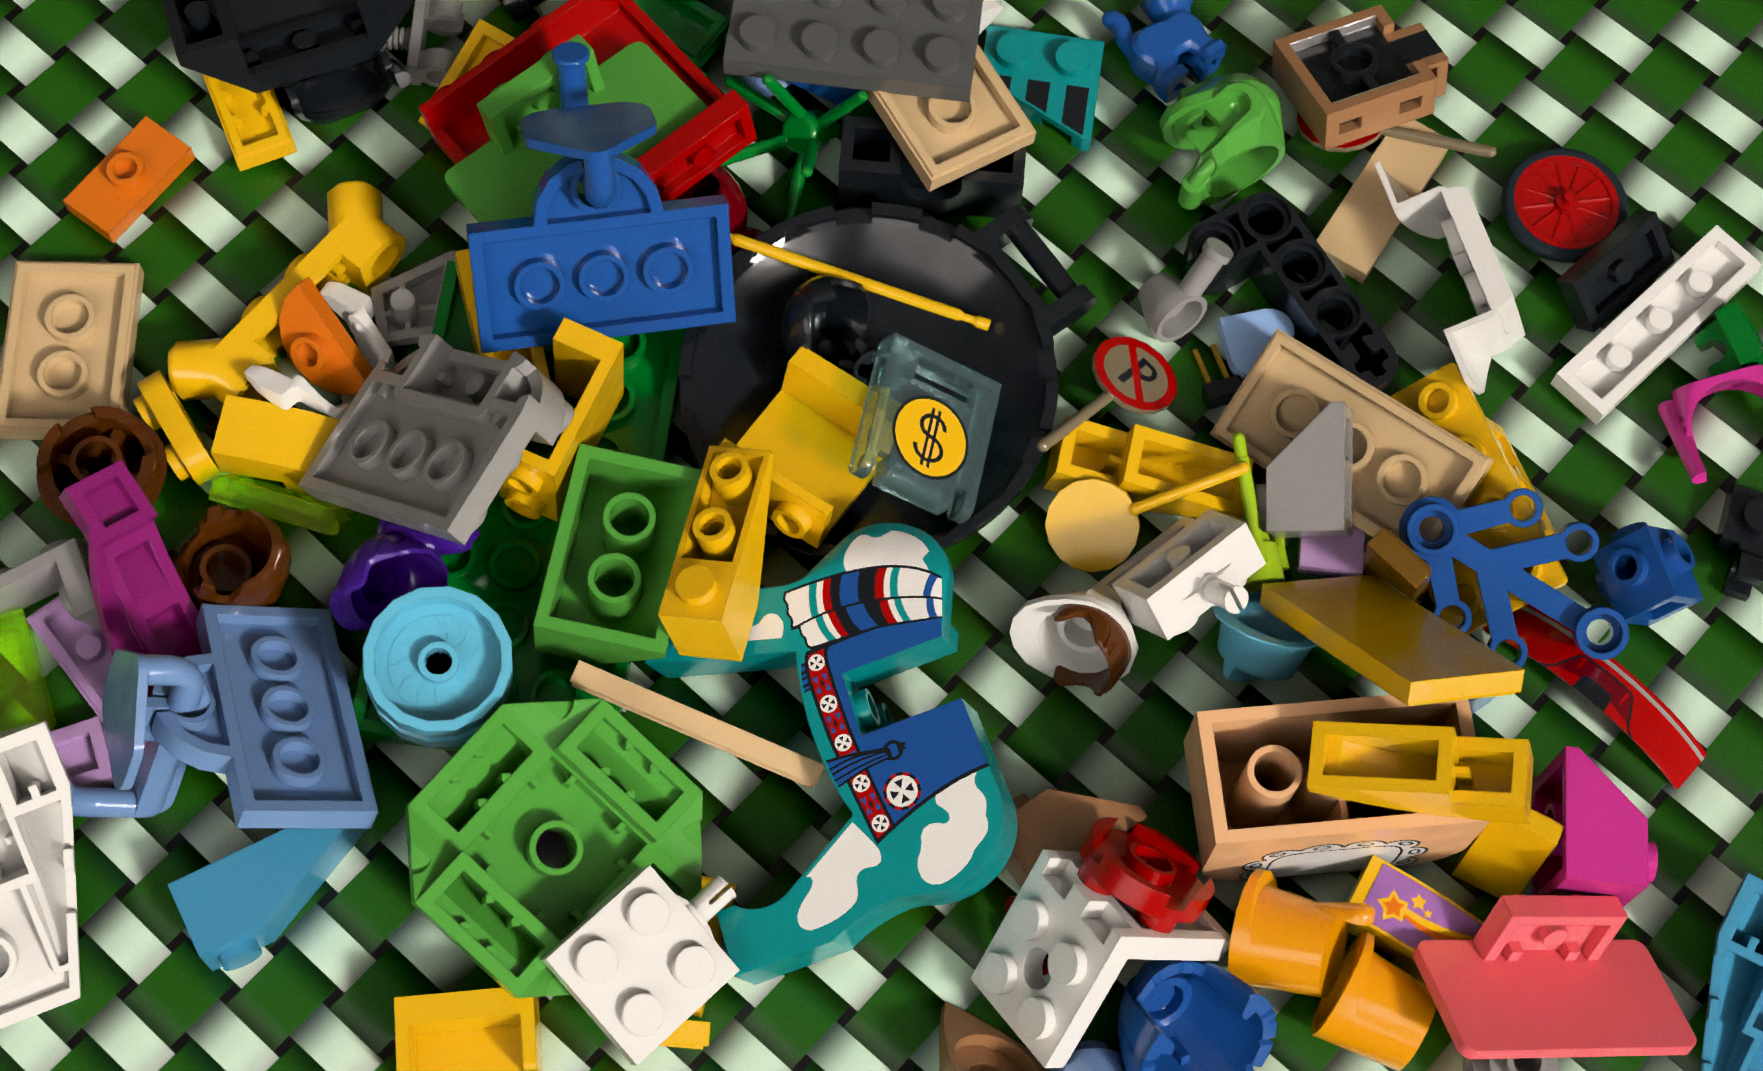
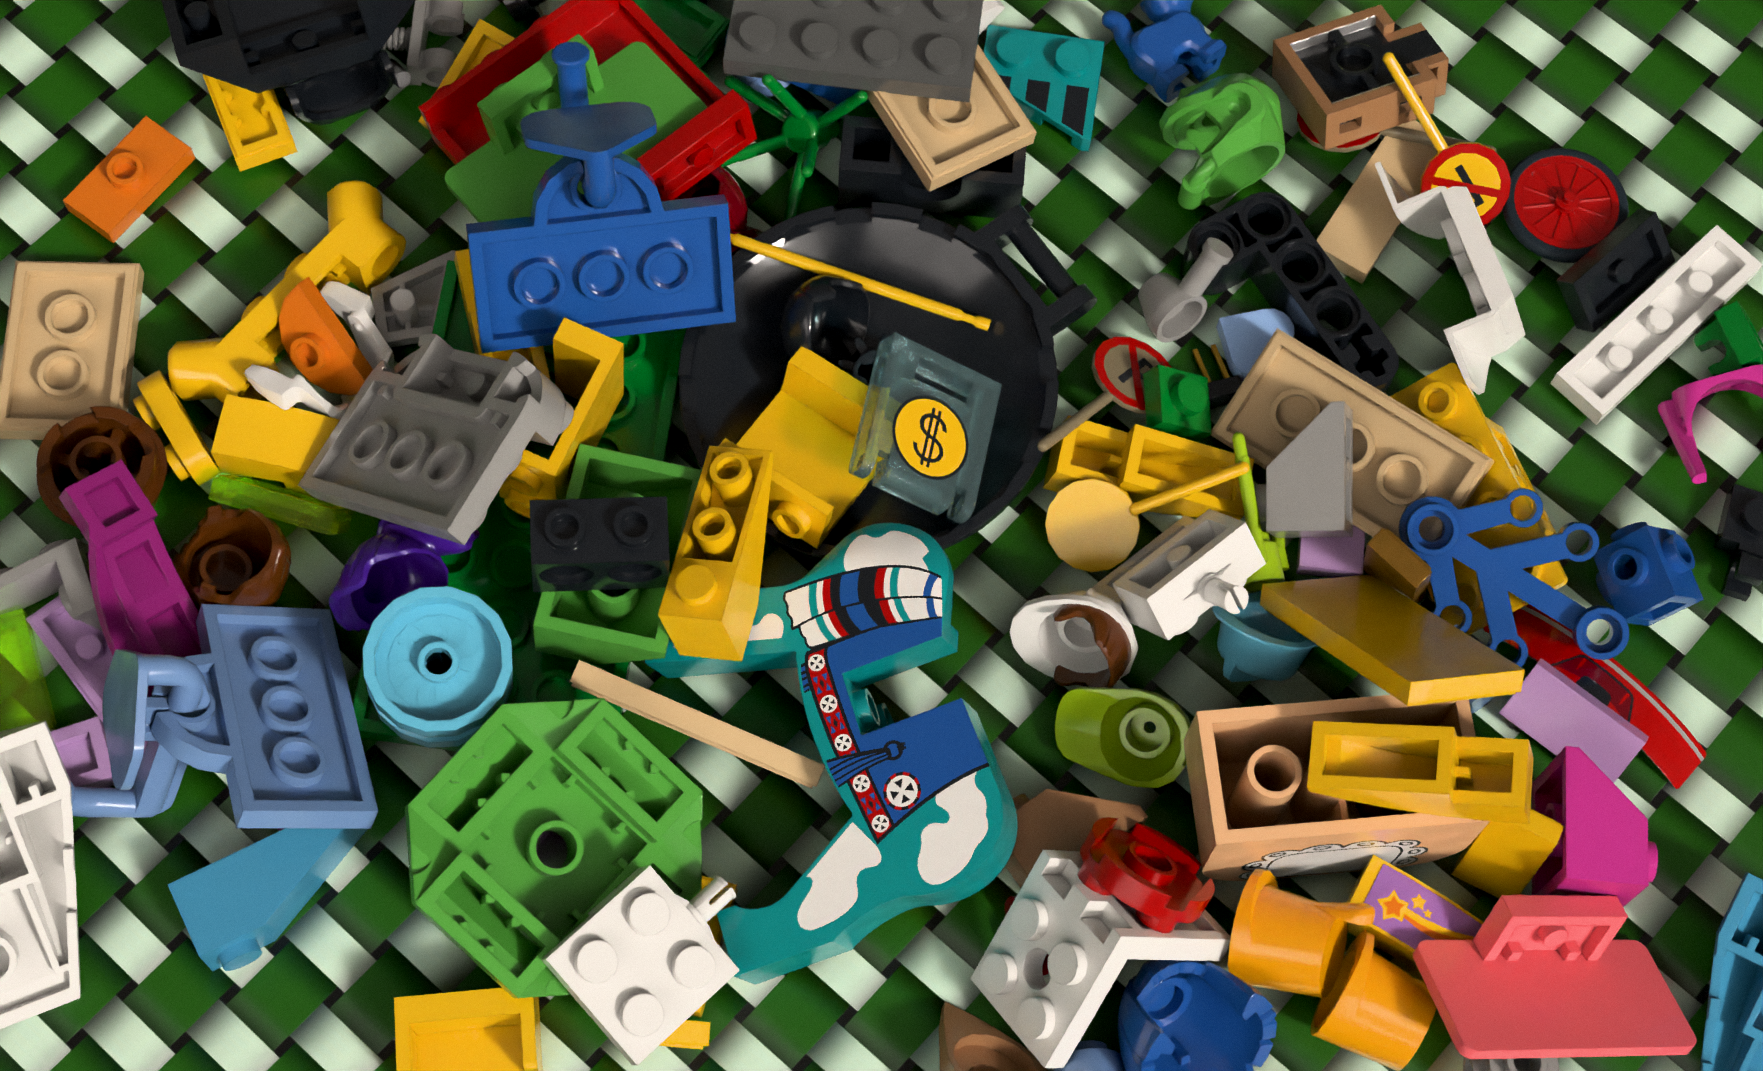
none -> black brick [530,496,670,592]
none -> lime cap [1055,687,1191,788]
none -> green plate [1143,364,1212,442]
none -> piece [1383,52,1511,225]
none -> lavender tile [1499,658,1649,783]

